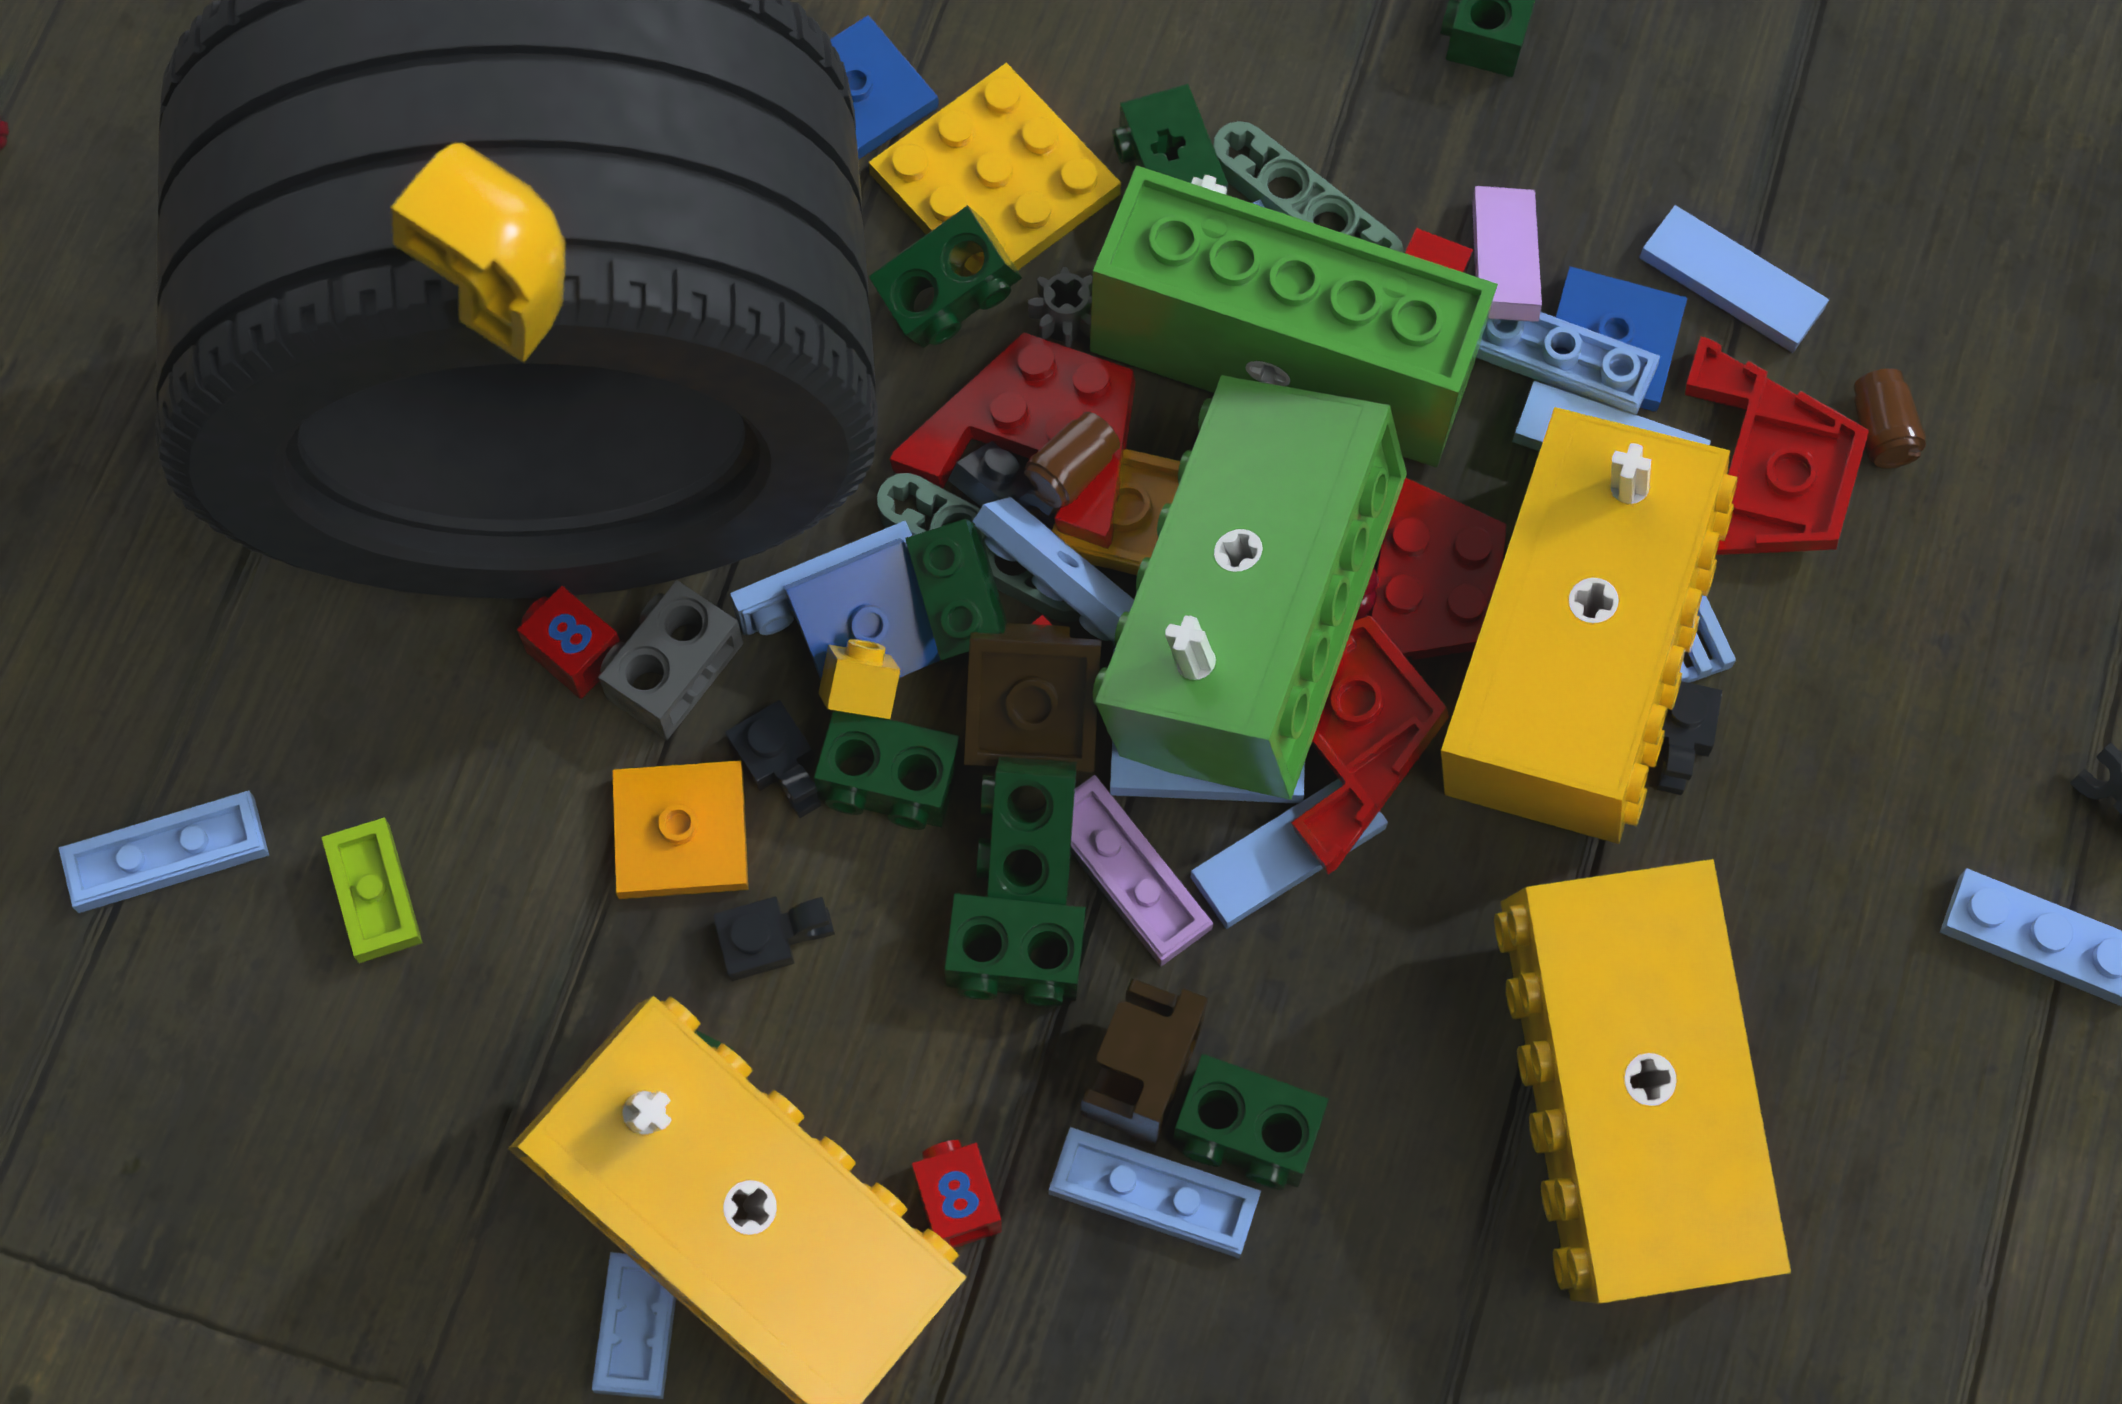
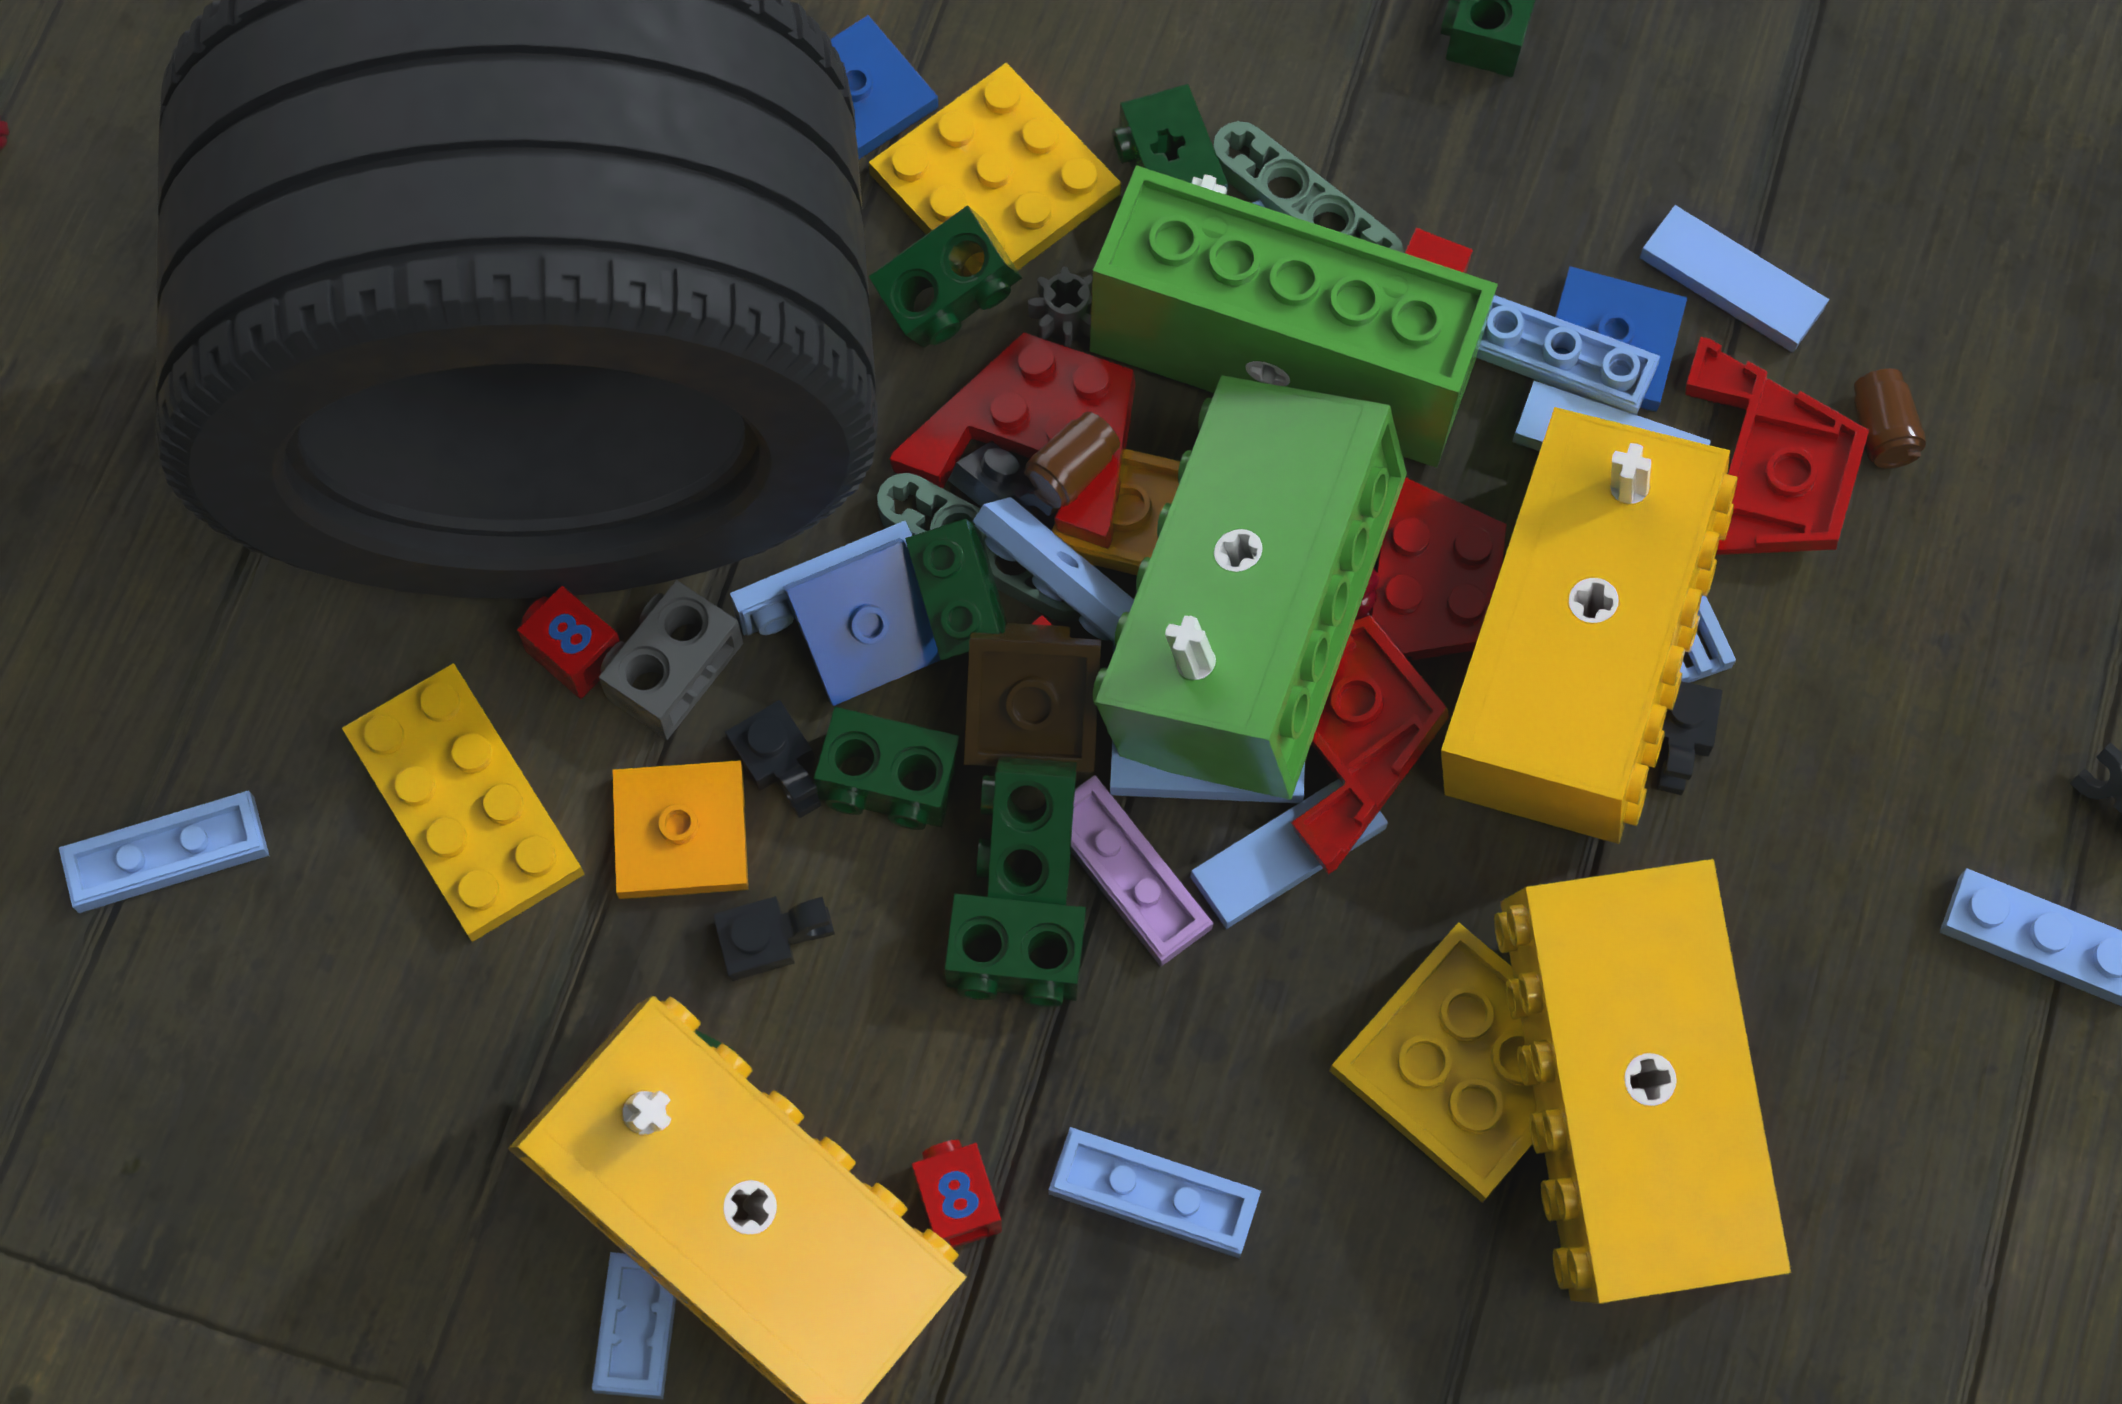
lime plate [322,817,422,963] -> none
yellow brick [391,143,565,362] -> none
yellow plate [818,639,901,719] -> none
dark brown panel [1081,979,1208,1152] -> none
dark green brick [1173,1054,1329,1190] -> none
lavender tile [1472,186,1542,322] -> none
none -> yellow plate [342,663,585,942]
none -> yellow plate [1330,922,1537,1203]

